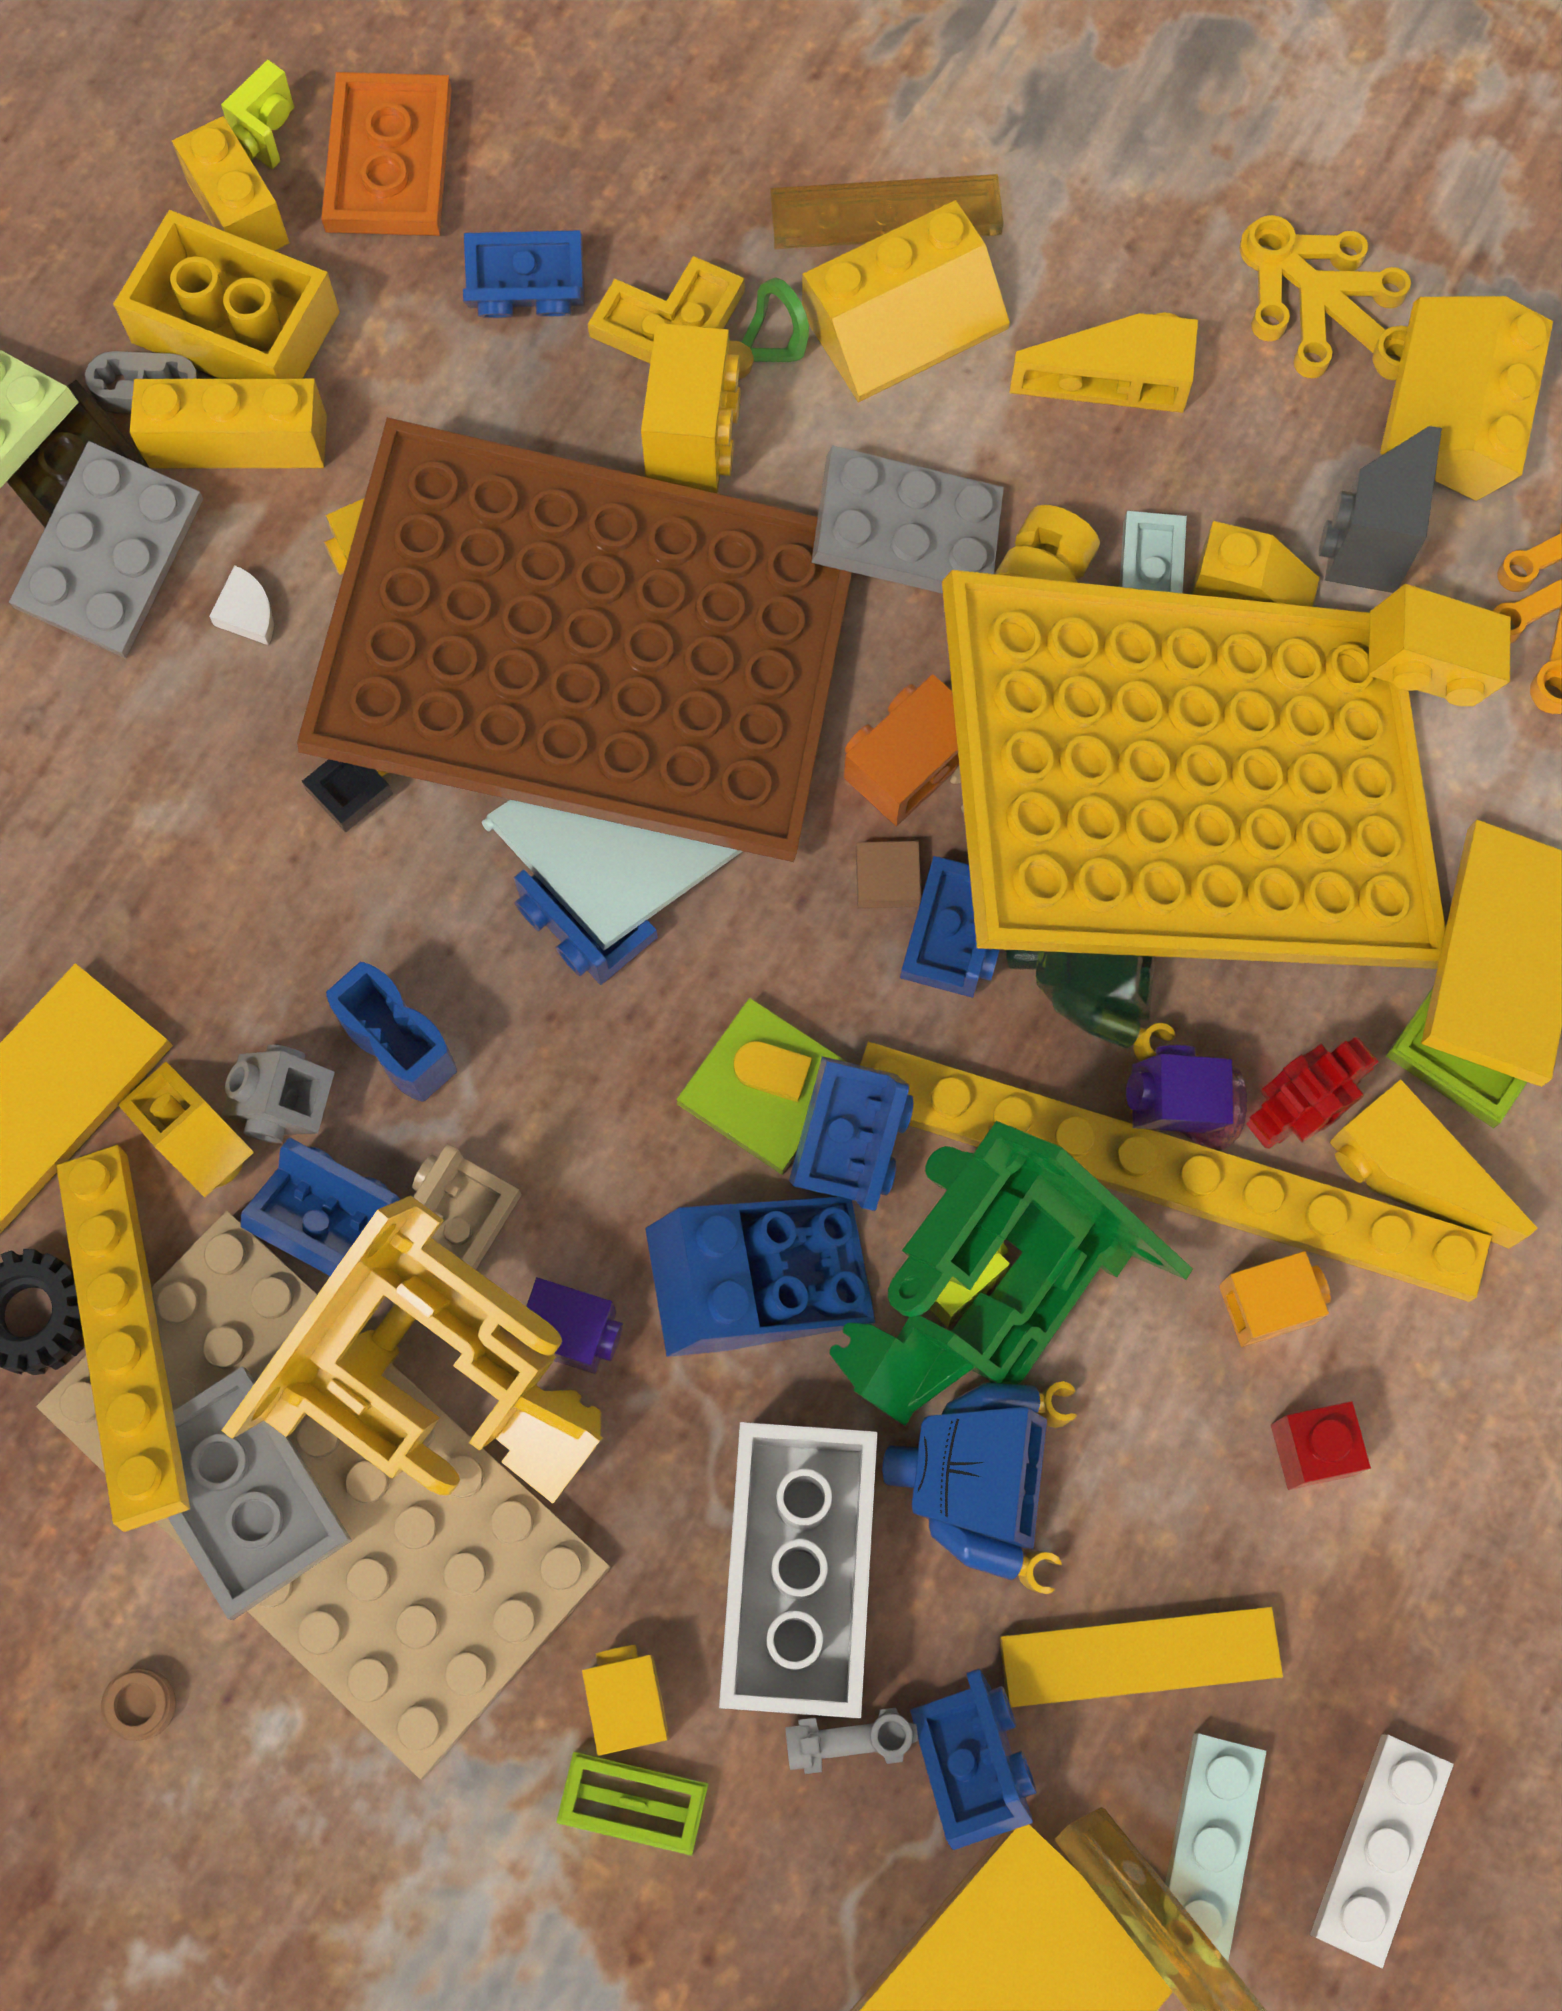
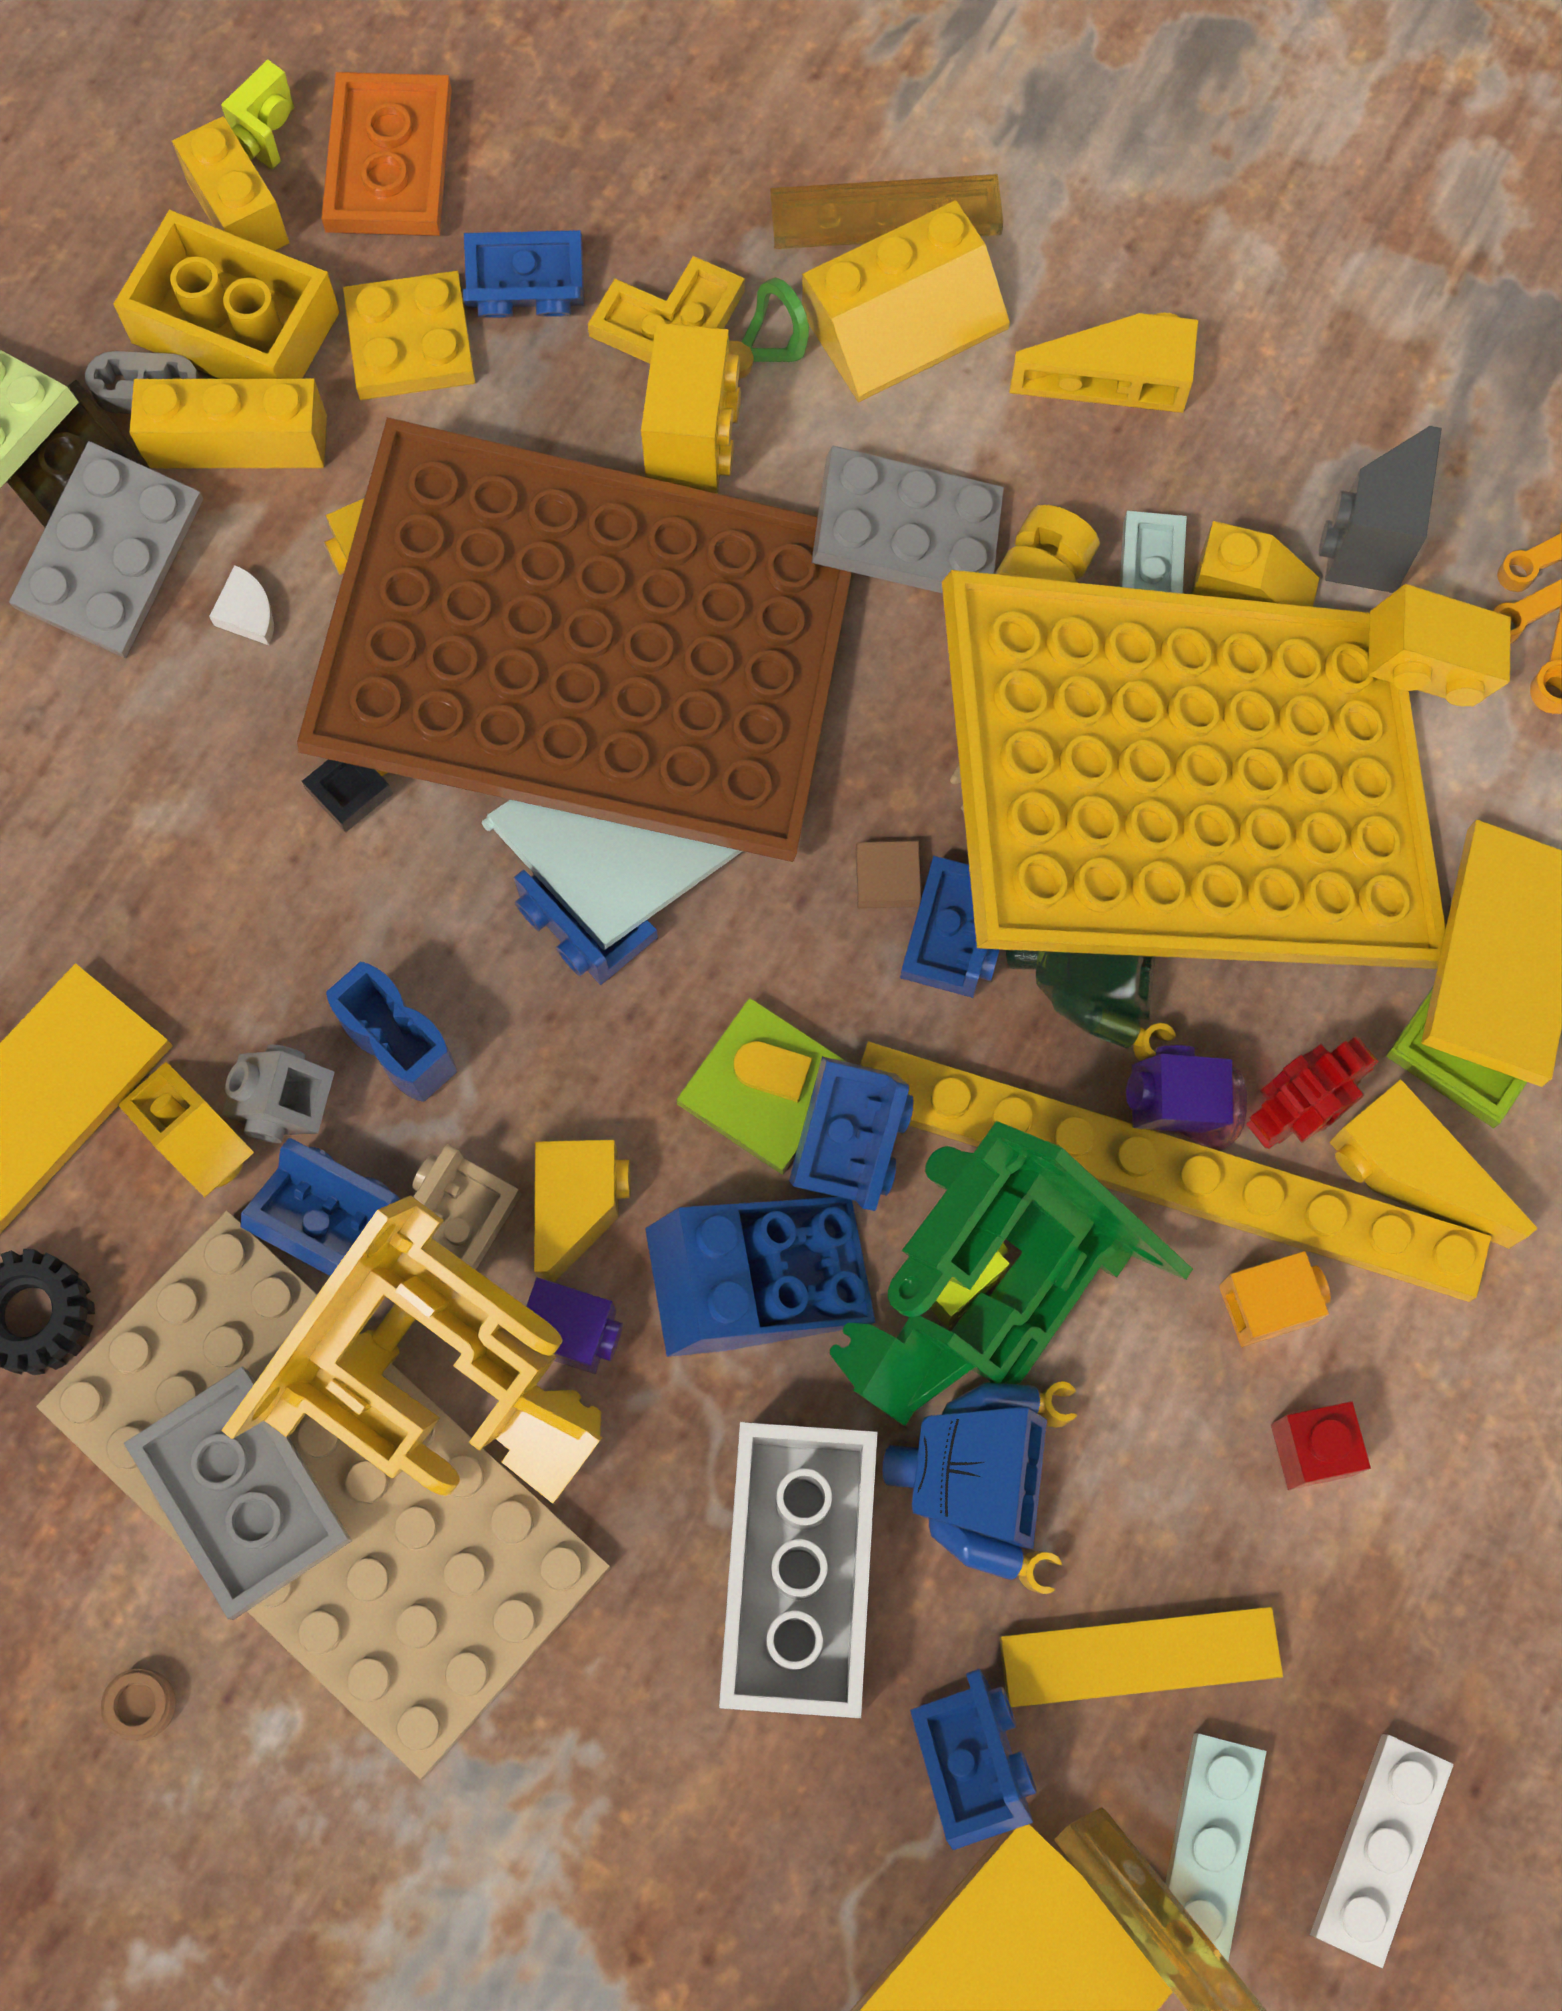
yellow plate [56,1145,190,1532] -> none
lime tile [556,1751,709,1856] -> none
yellow brick [582,1645,670,1756] -> none
light grey bar [785,1708,918,1774] -> none
orange brick [844,674,959,827] -> none
yellow plant [1239,215,1411,380] -> none
yellow slope [1380,296,1553,501] -> none
none -> yellow plate [343,270,476,400]
none -> yellow slope [534,1140,631,1282]

